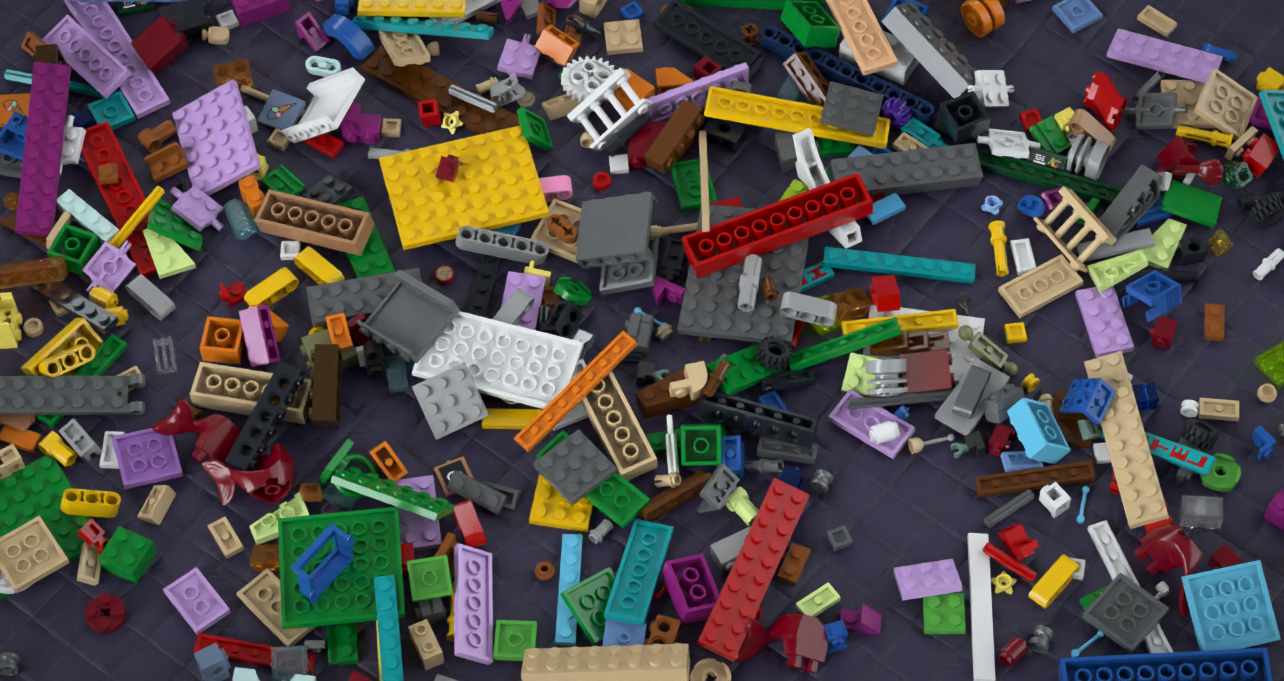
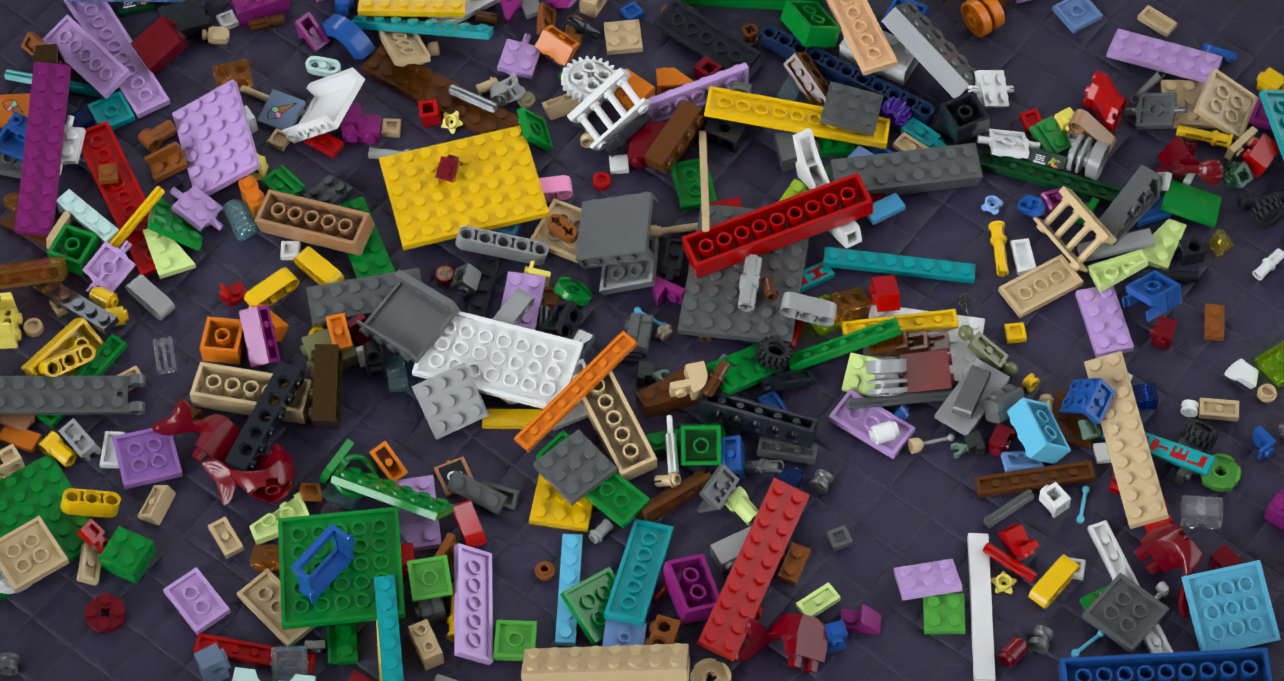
none -> reddish brown axle [249,13,285,31]
none -> dark grey brick [451,263,482,296]
none -> white tile [1224,359,1259,389]

